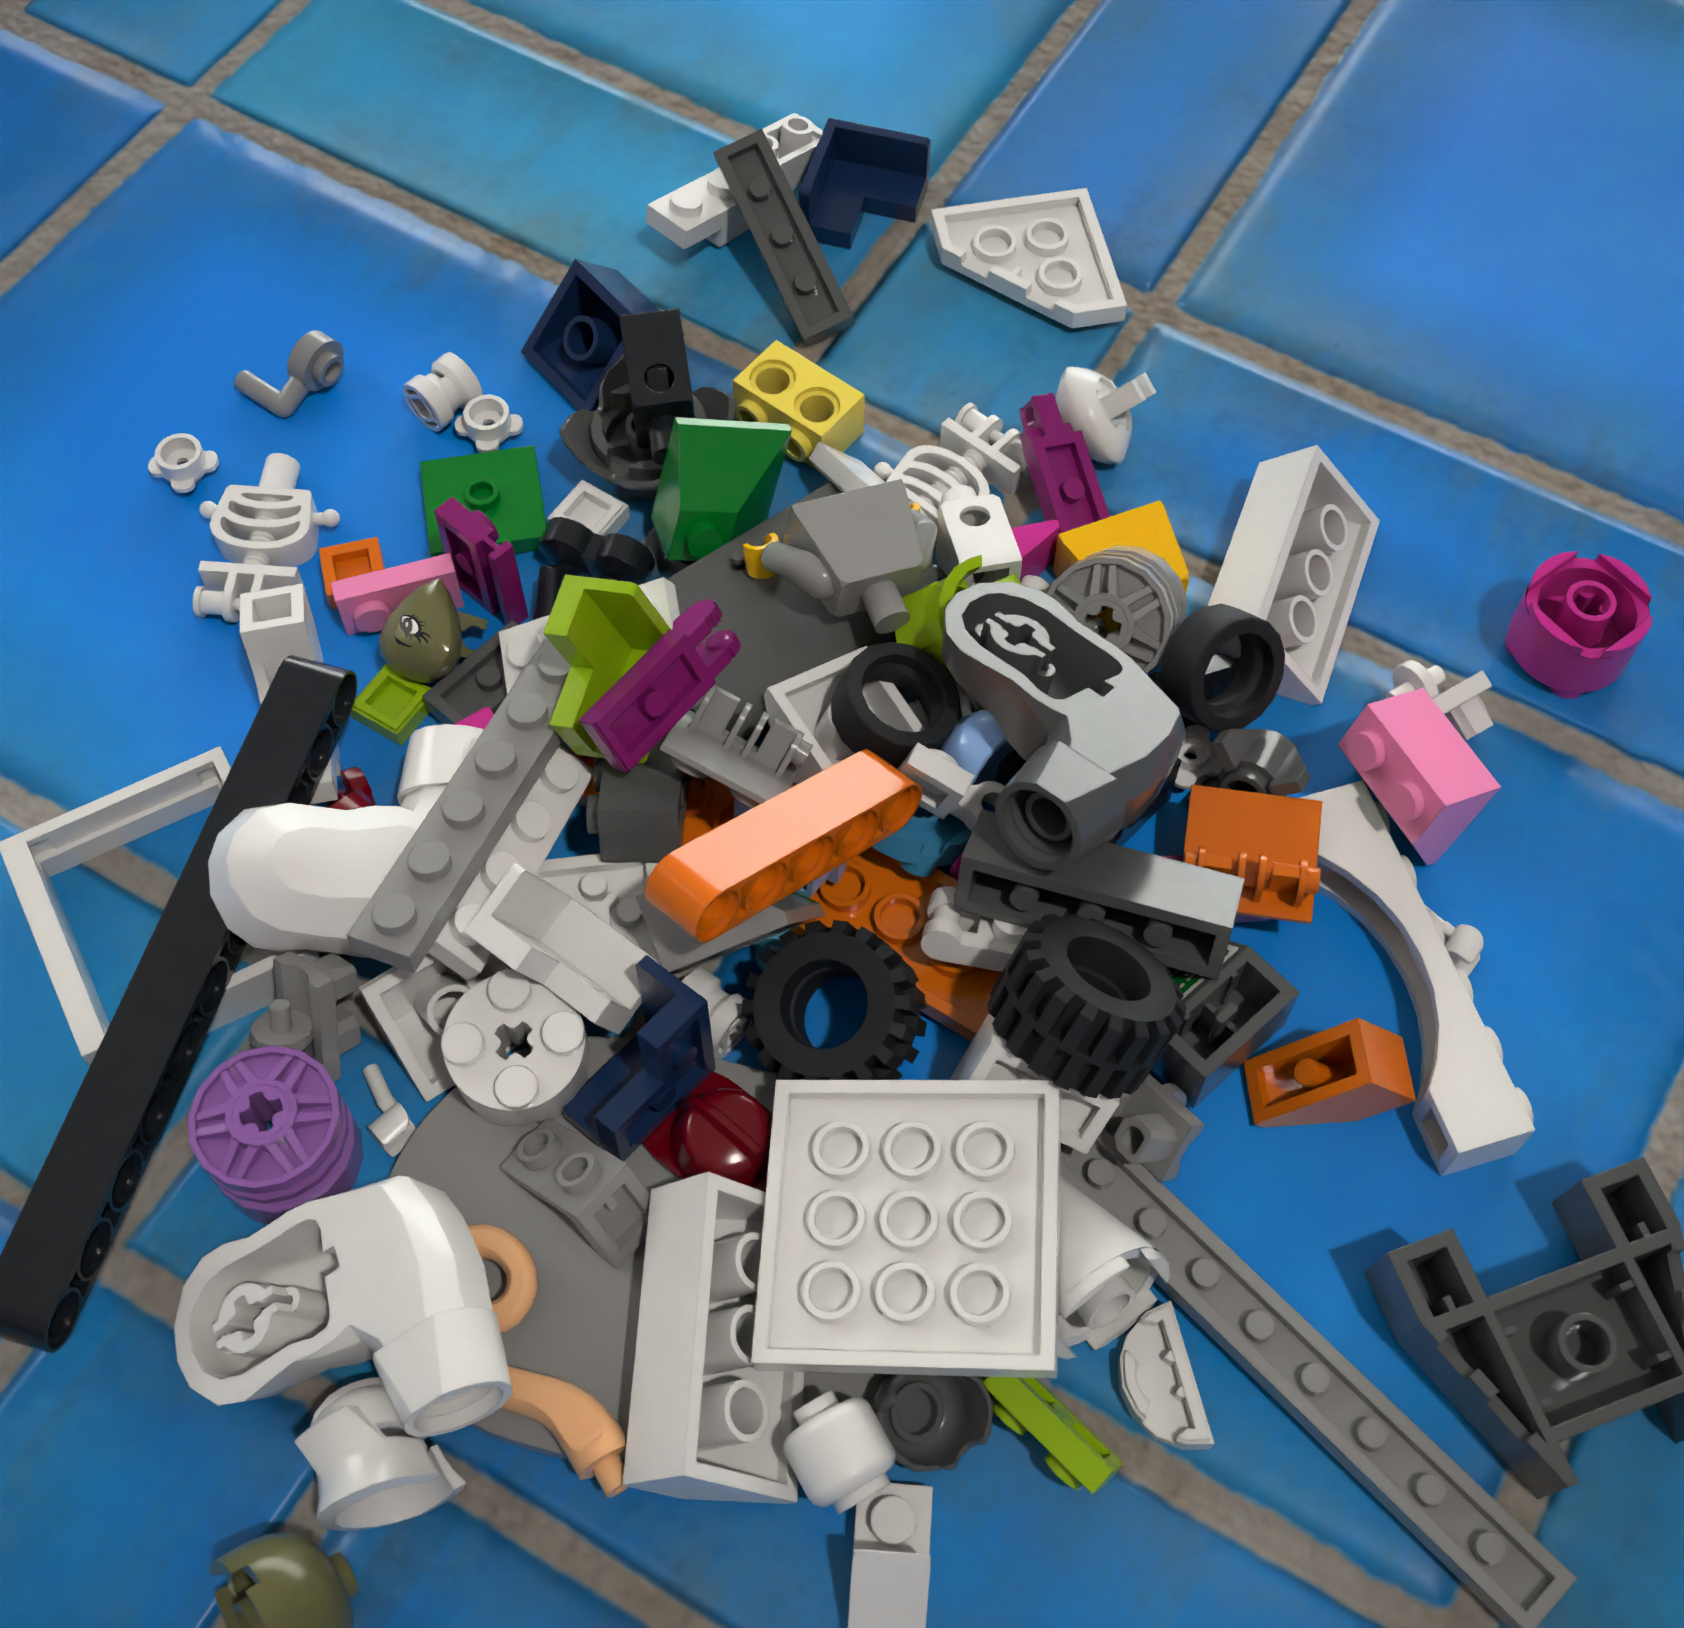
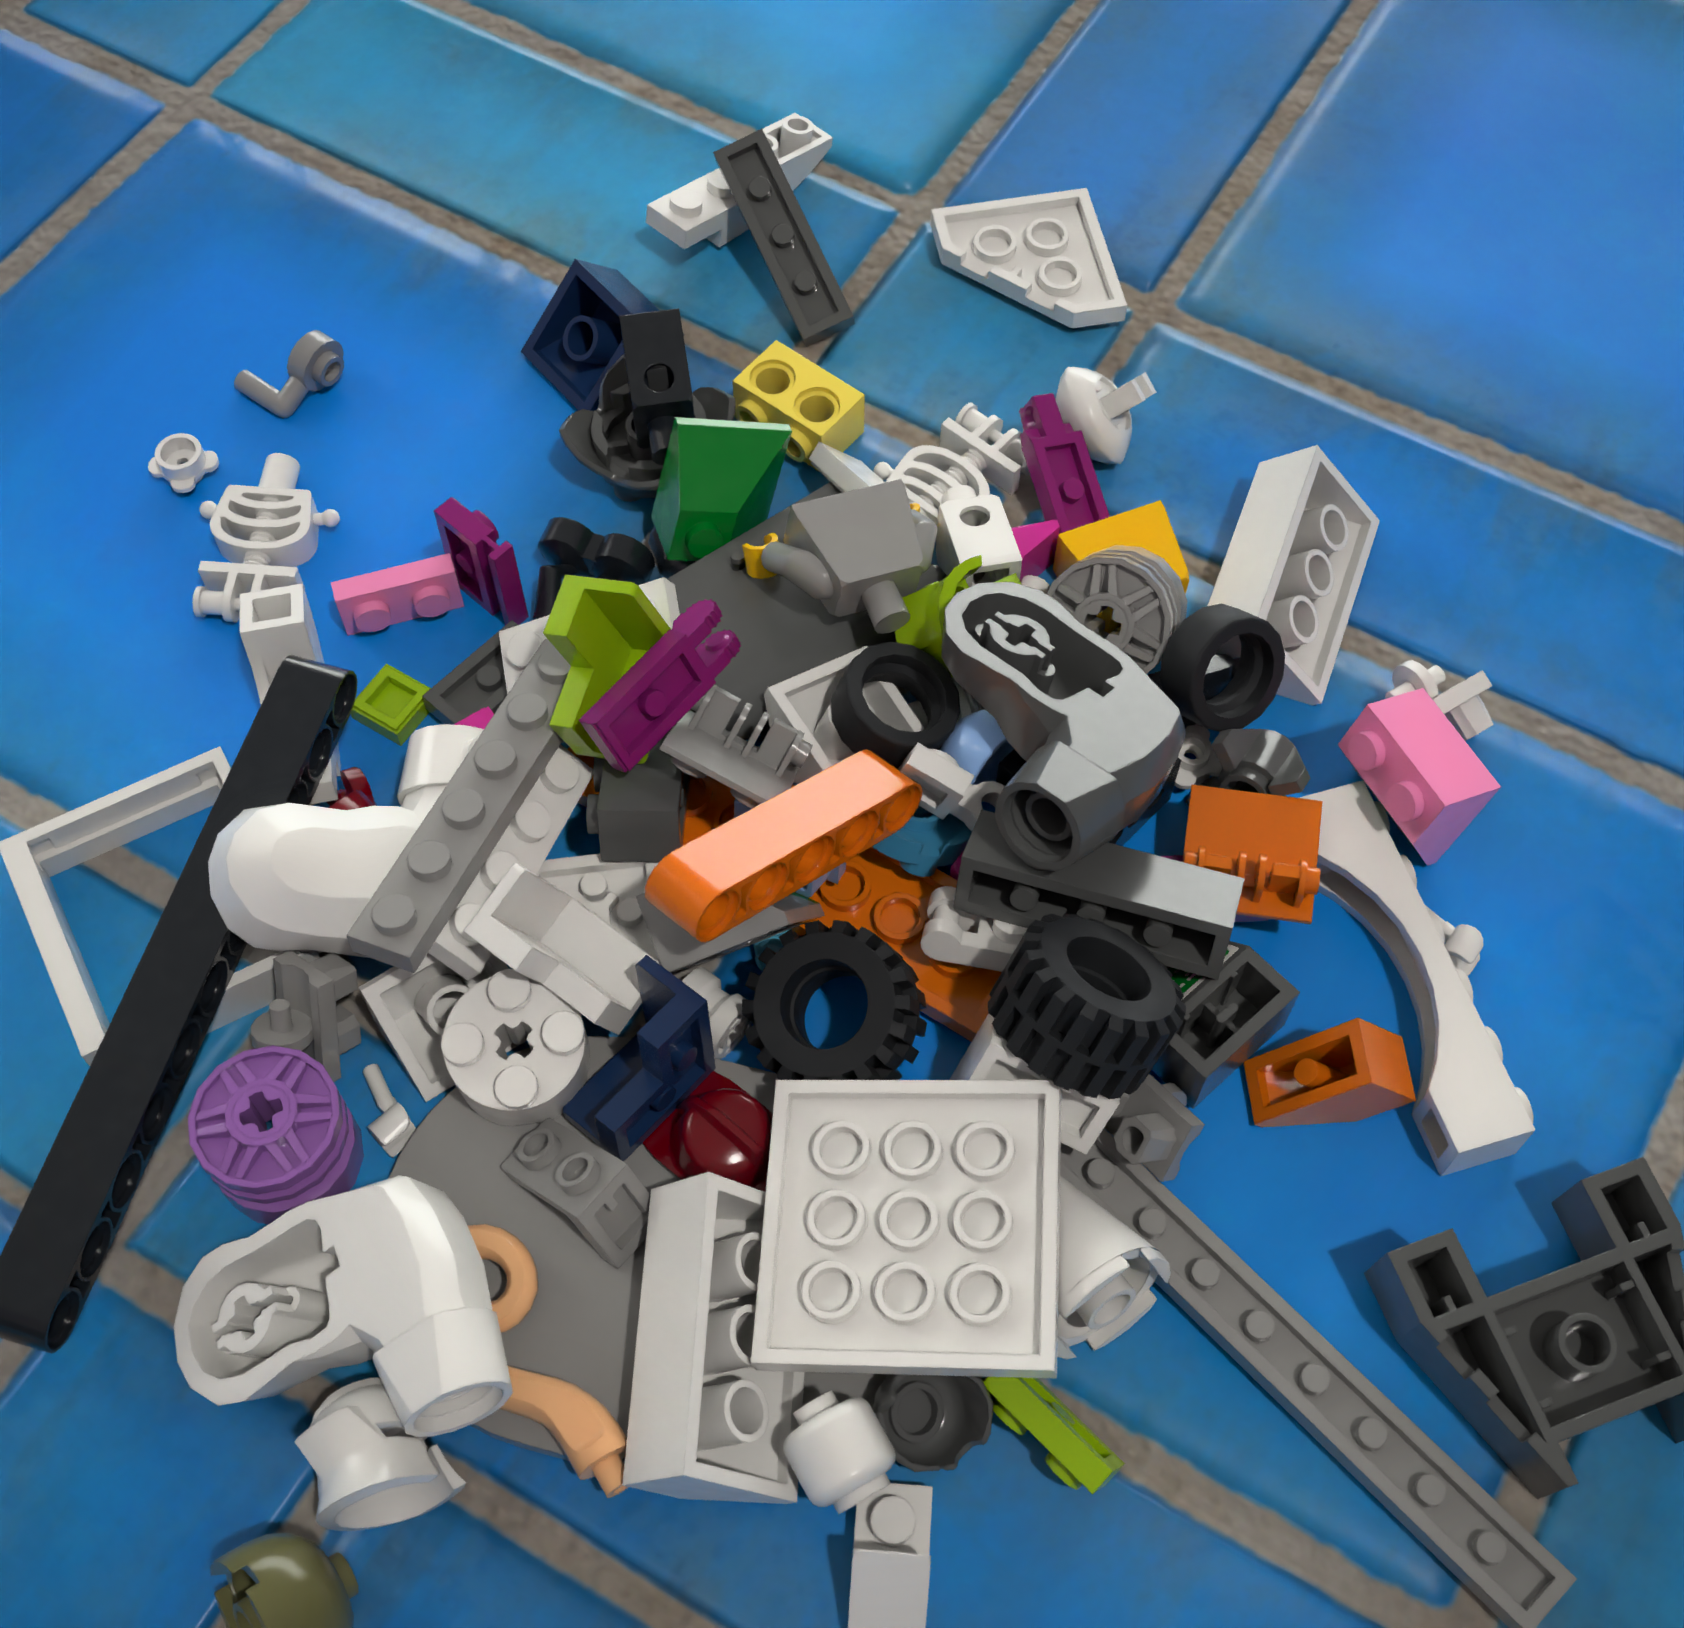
orange plate [319,537,386,609] -> none
olive piece [378,579,488,684] -> none
white wheel [402,352,483,432] -> none
green plate [420,445,547,557] -> none
white plate [455,395,523,453] -> none
white tile [547,480,630,536] -> none
dark blue panel [799,118,931,250] -> none
white tile [1117,1301,1215,1450] -> none
dark pink brick [1504,551,1653,699] -> none

